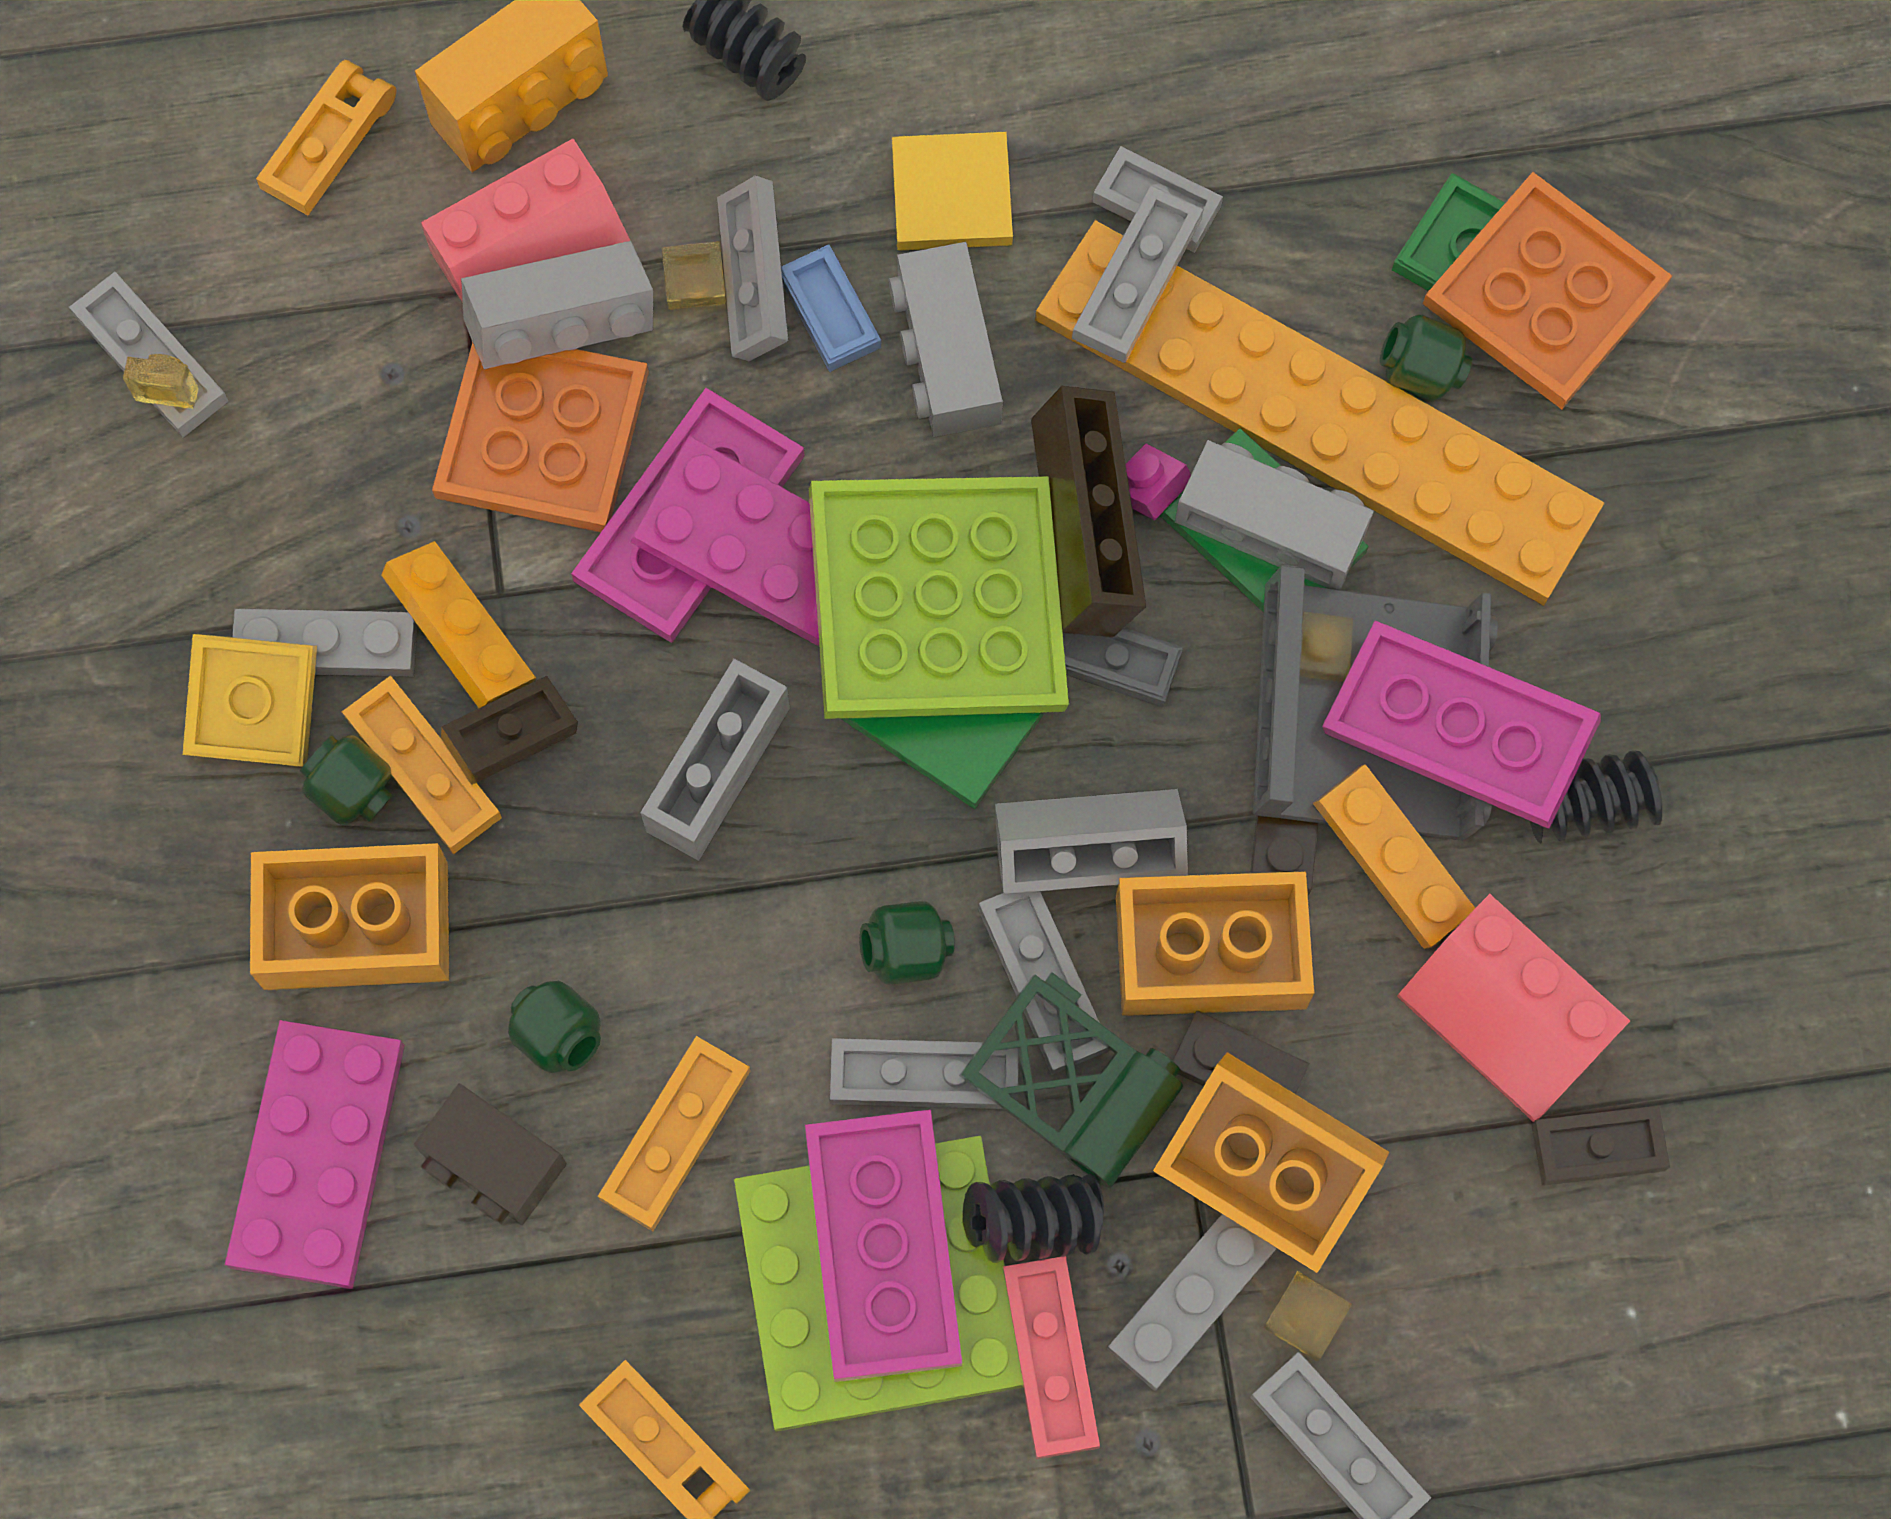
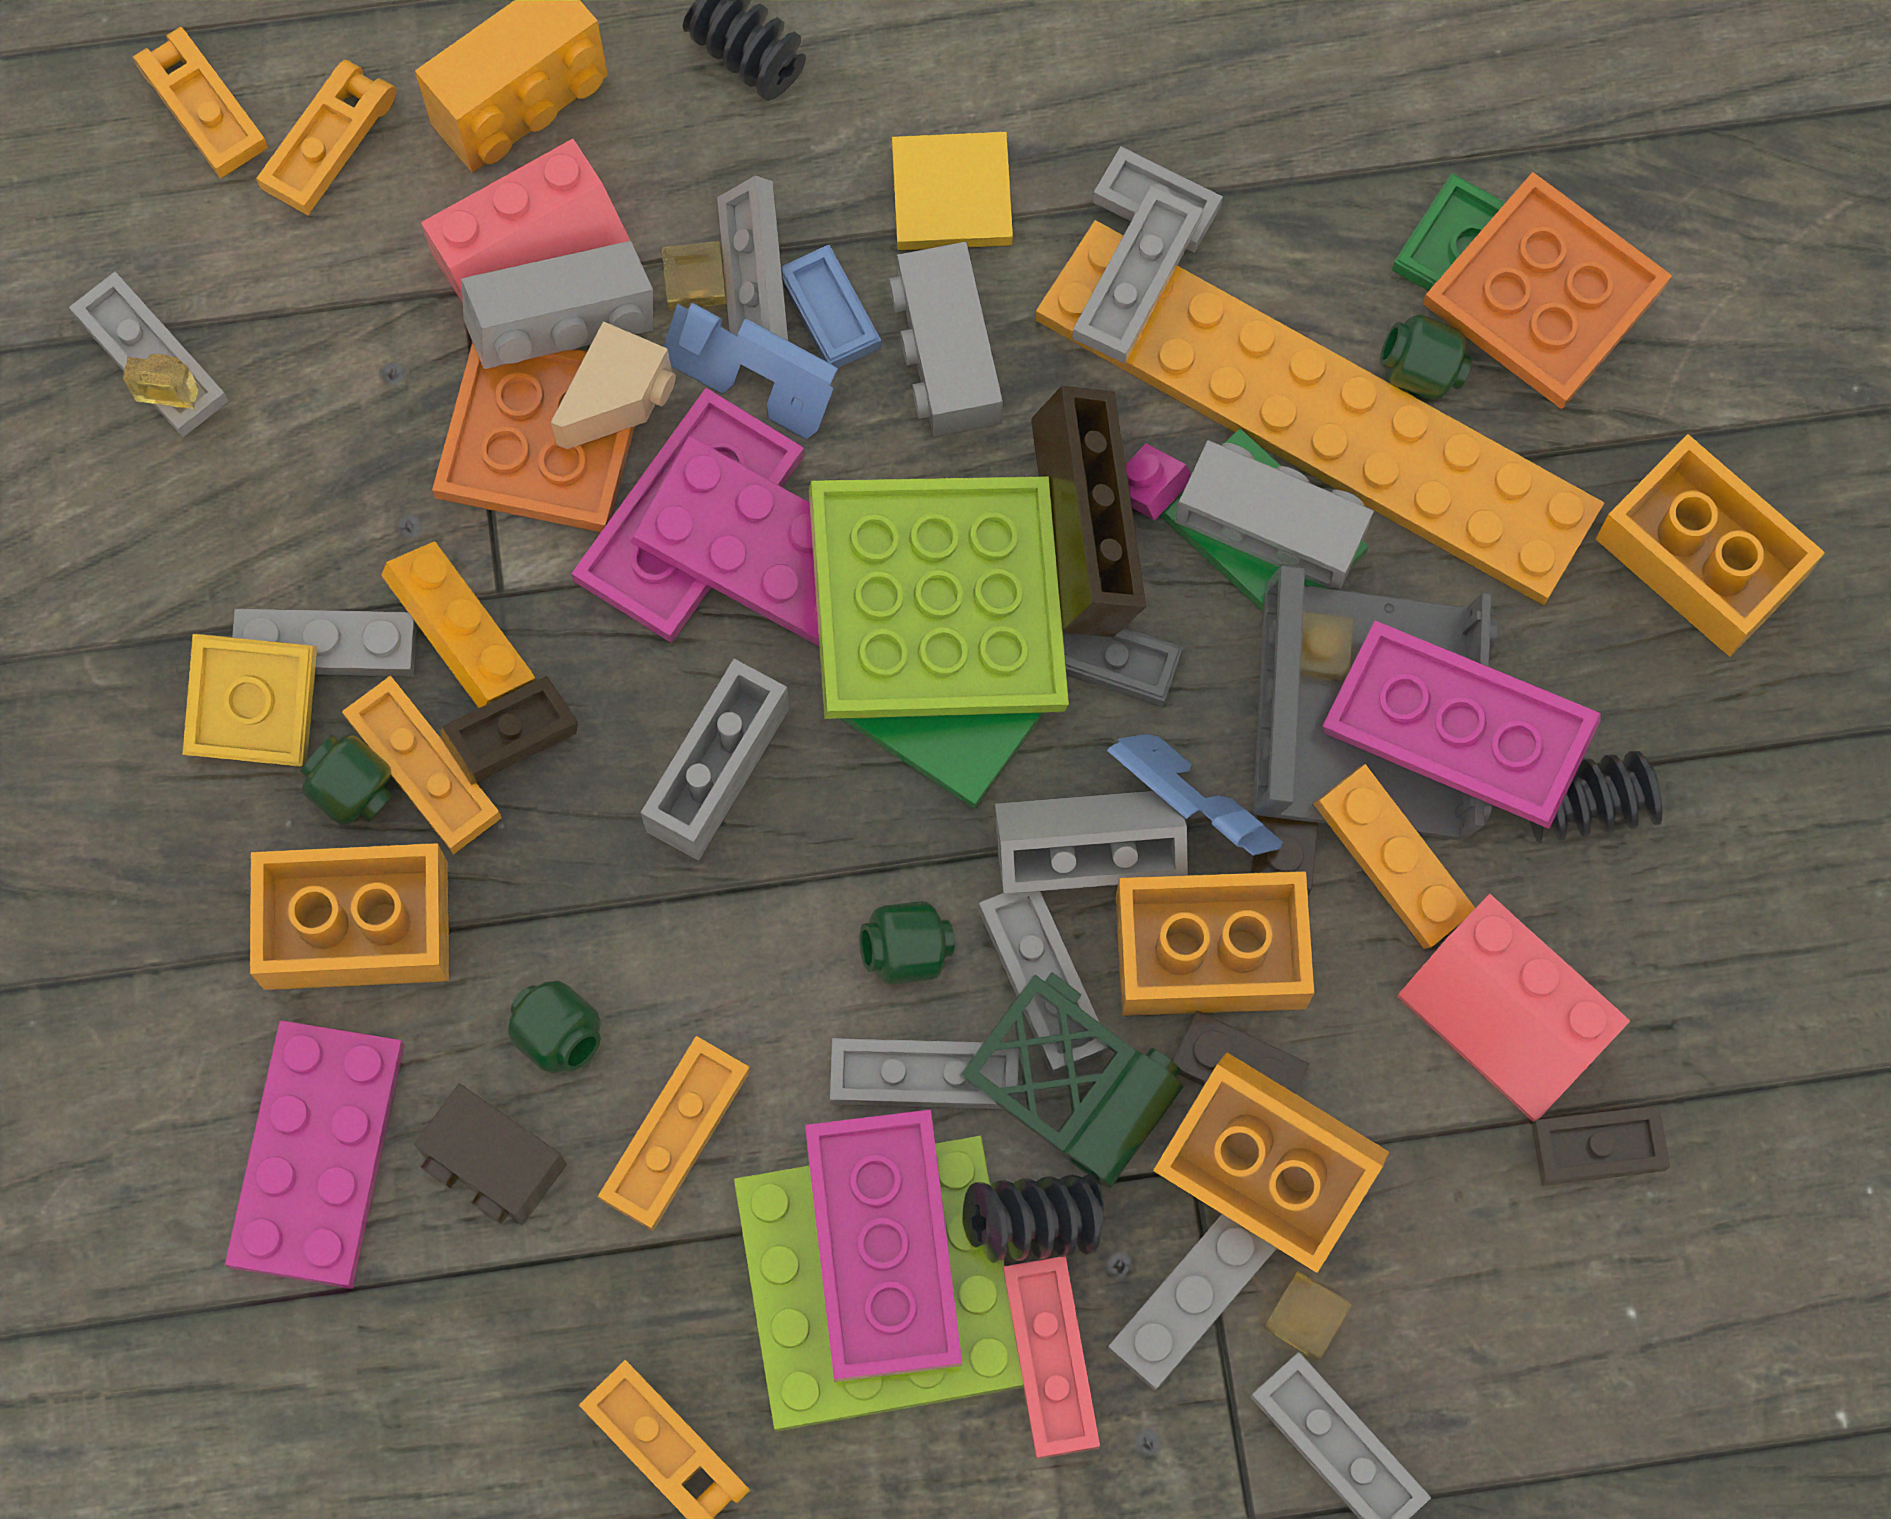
none -> light orange plate [132,26,268,179]
none -> tan slope [551,321,676,449]
none -> medium blue piece [663,303,839,440]
none -> medium blue piece [1107,734,1283,855]
none -> light orange brick [1596,434,1825,657]

